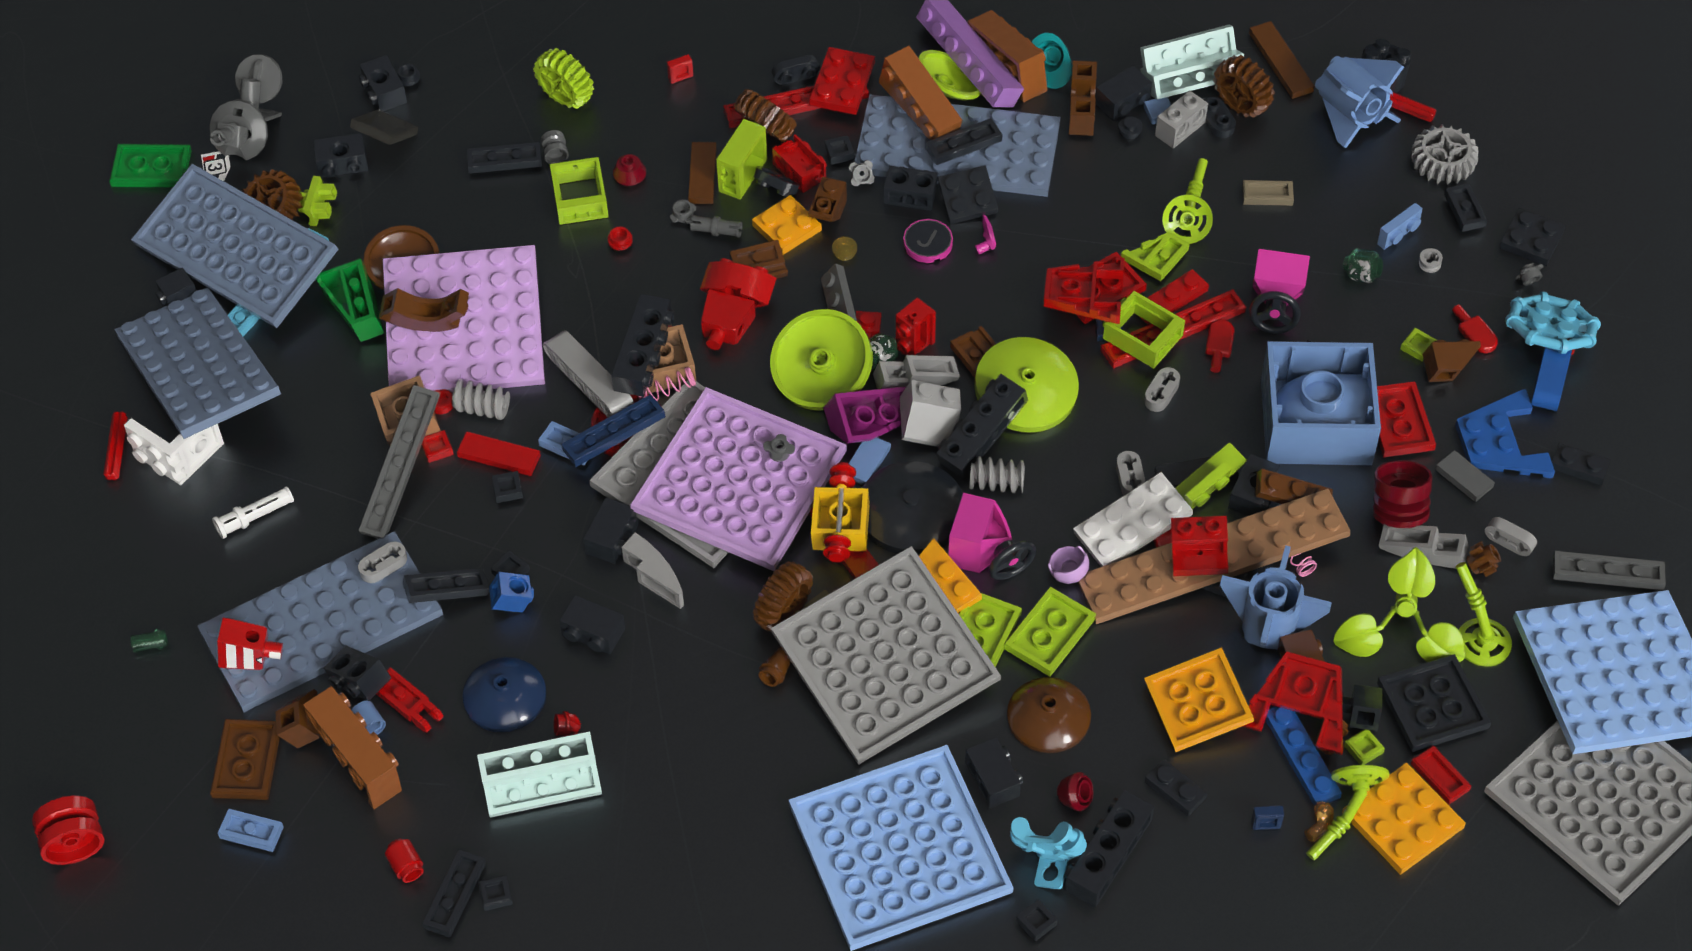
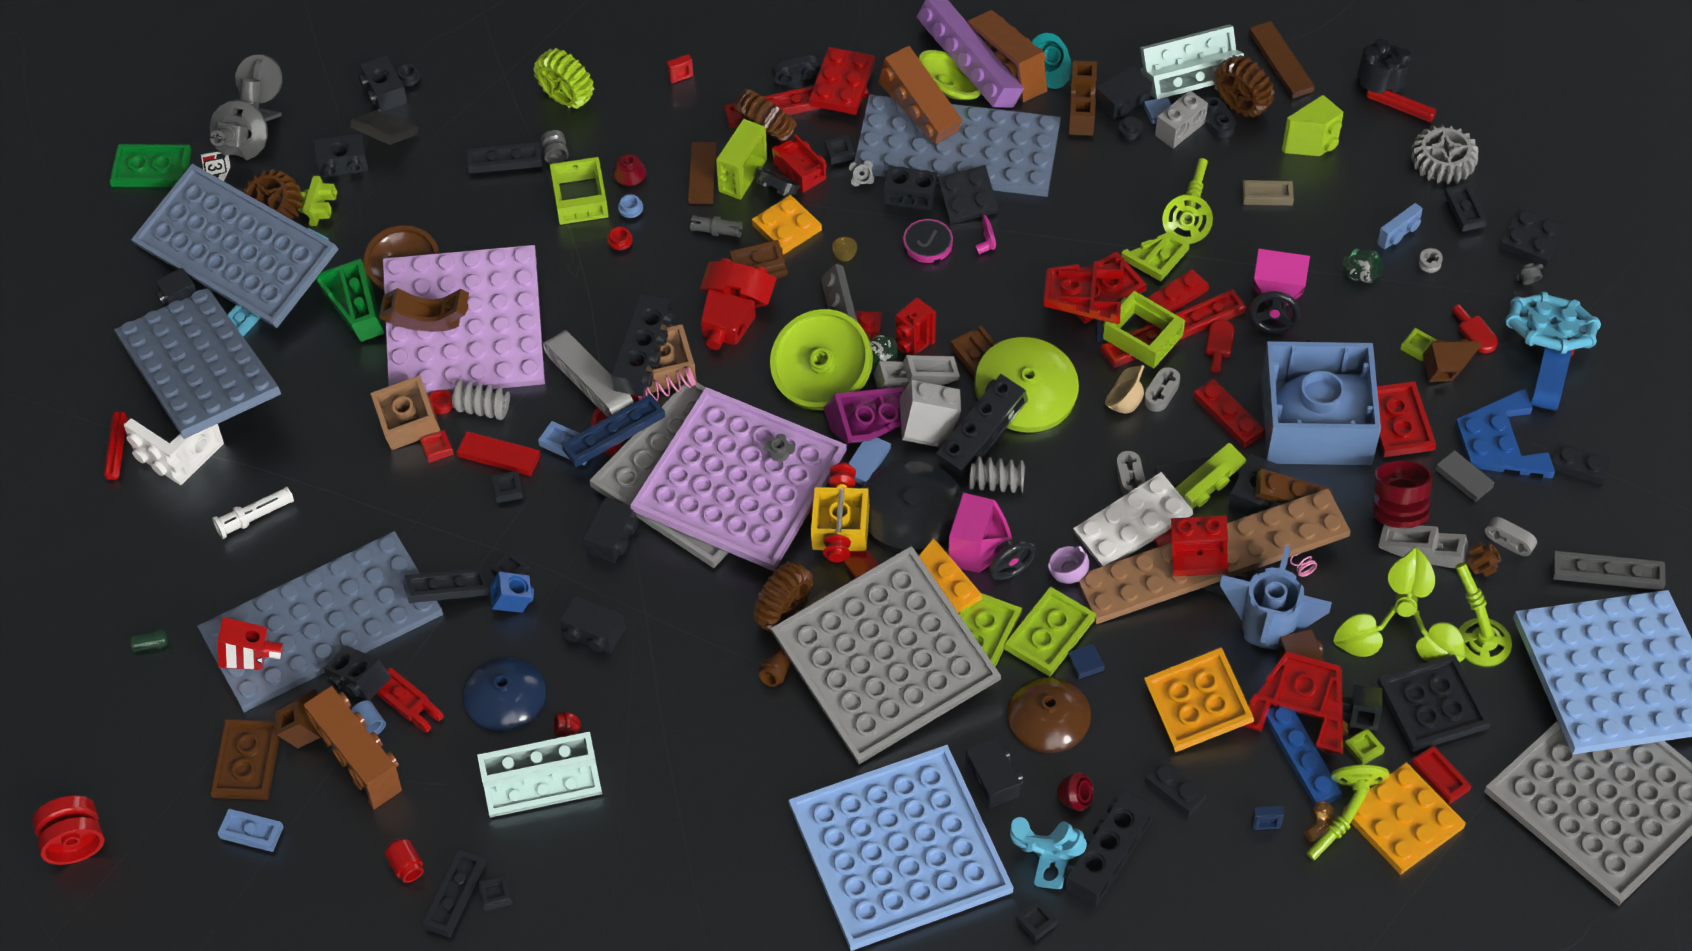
light grey beam [358,542,407,583] -> none
dark grey plate [359,385,440,539] -> none
light grey slope [622,533,684,609] -> none
dark grey plate [670,200,696,224] -> none
reddish brown slope [808,177,847,222] -> none
black plate [926,118,1003,165] -> none
medium blue brick [1315,56,1404,148] -> none
none -> medium blue plate [618,194,643,218]
none -> dark blue tile [1068,644,1105,679]
none -> tan cap [1105,365,1145,414]
none -> red plate [1193,379,1265,448]
none -> lime slope [1282,95,1344,156]

